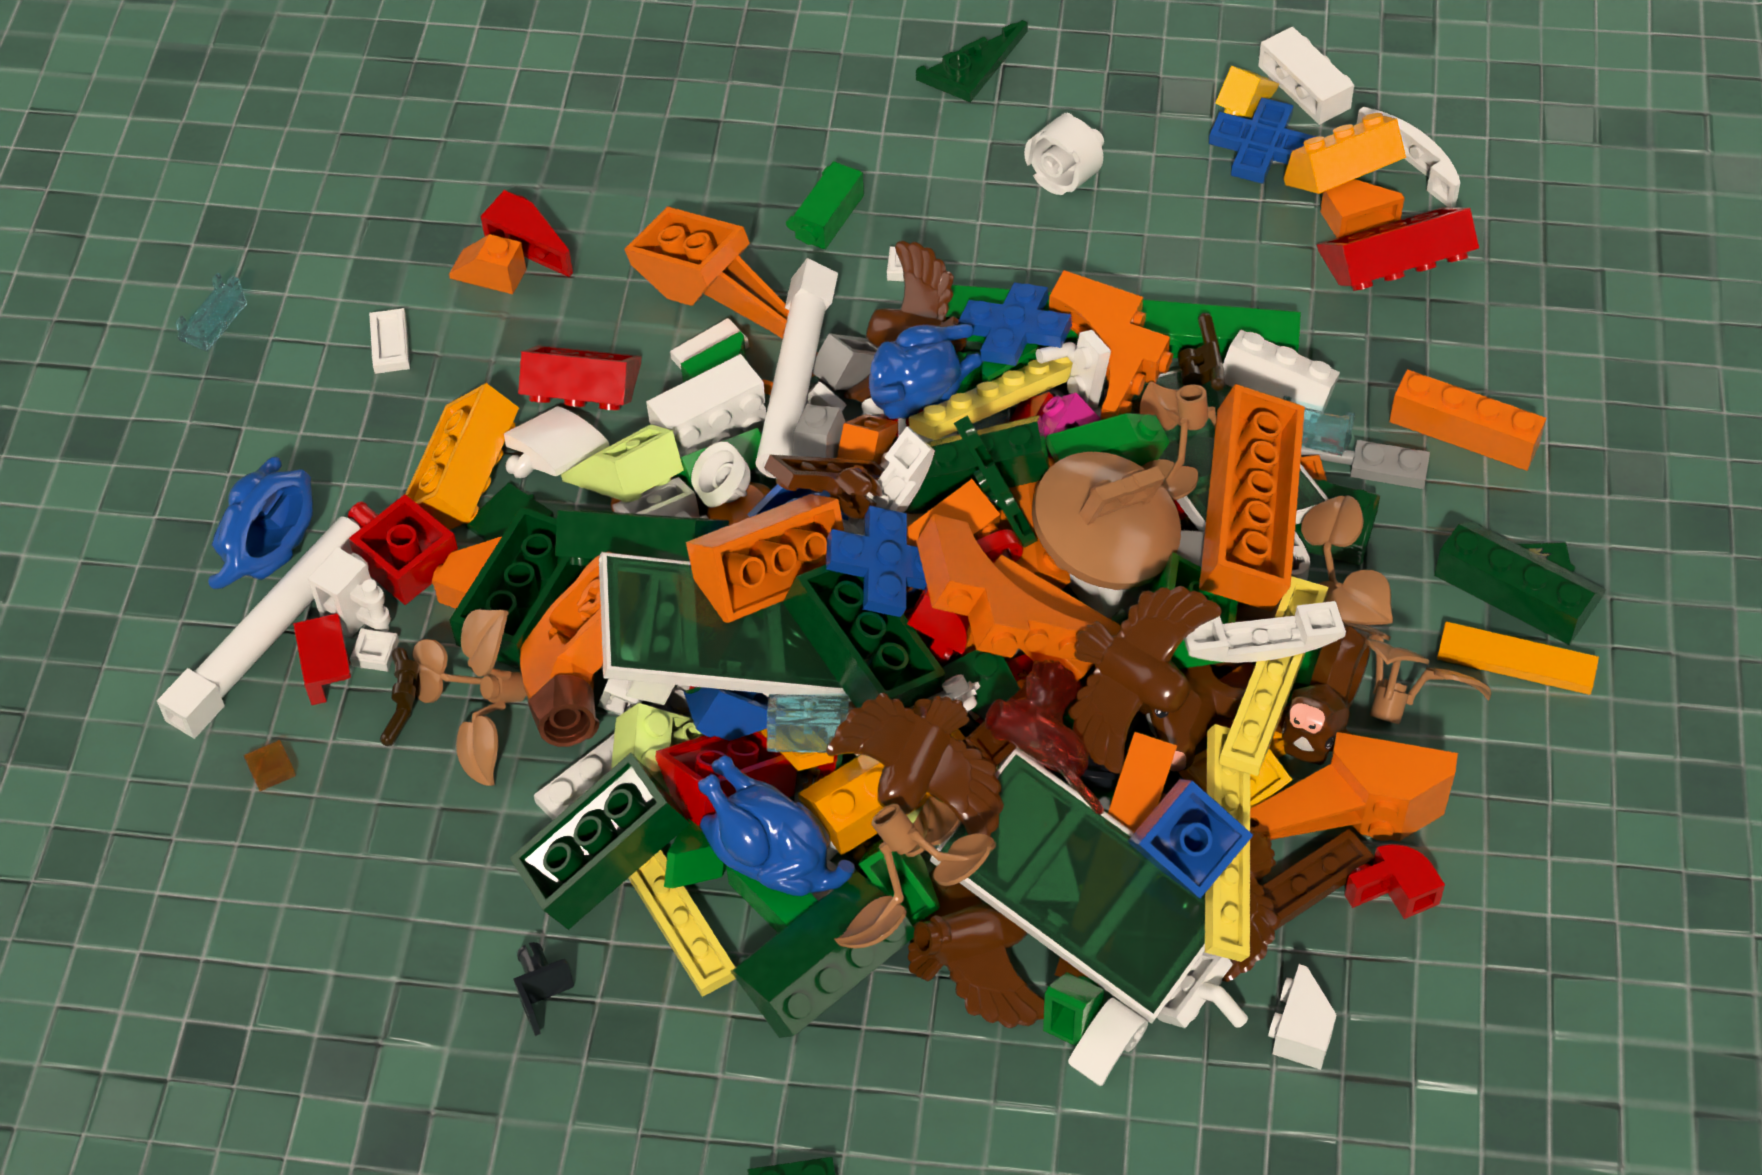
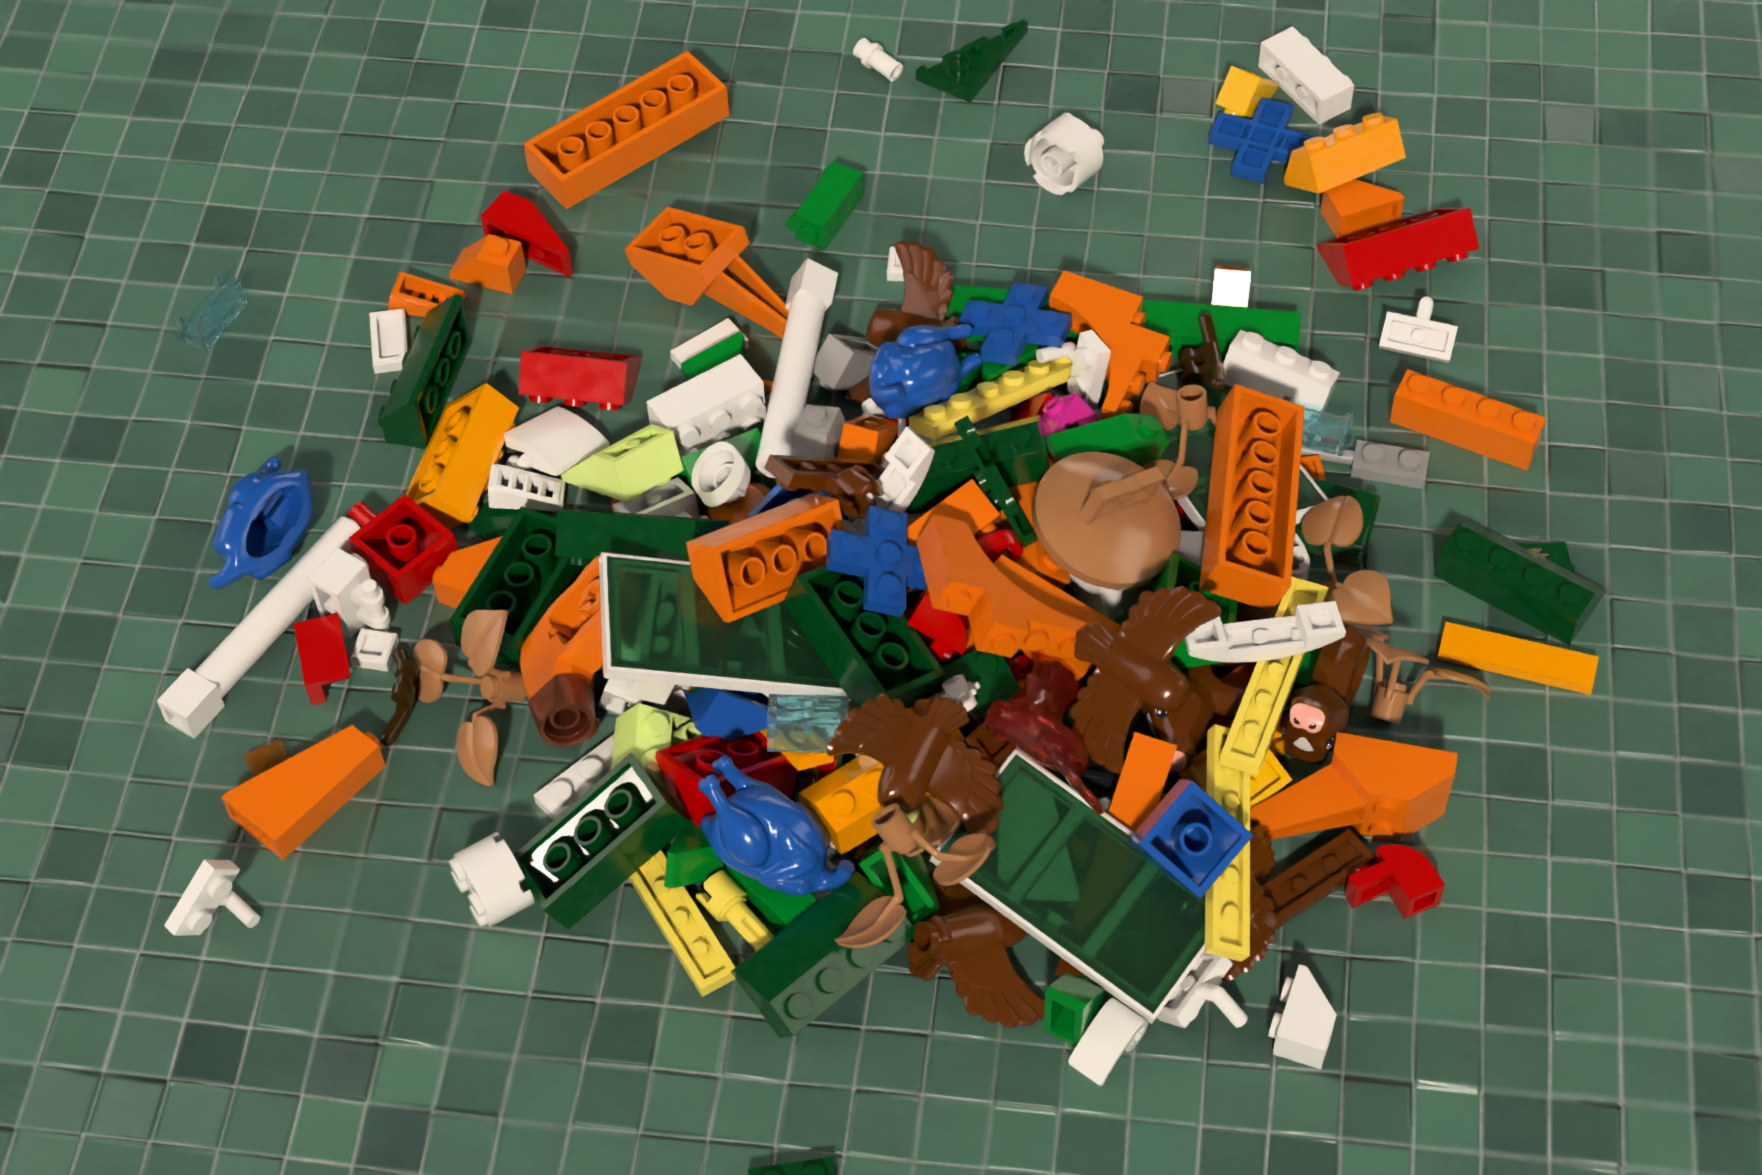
black bracket [513,942,574,1036] -> none
white tile [805,381,846,411] -> none
white slope [1357,107,1460,207] -> none
none -> white plate [164,859,260,936]
none -> orange slope [221,725,386,860]
none -> dark green slope [378,294,472,449]
none -> orange slope [388,271,467,317]
none -> white brick [448,832,534,928]
none -> white slope [488,464,566,512]
none -> orange brick [523,51,730,210]
none -> light yellow piece [696,870,774,950]
none -> white pin [853,38,904,82]
none -> slope [1211,265,1251,308]
none -> white plate [1379,296,1458,363]

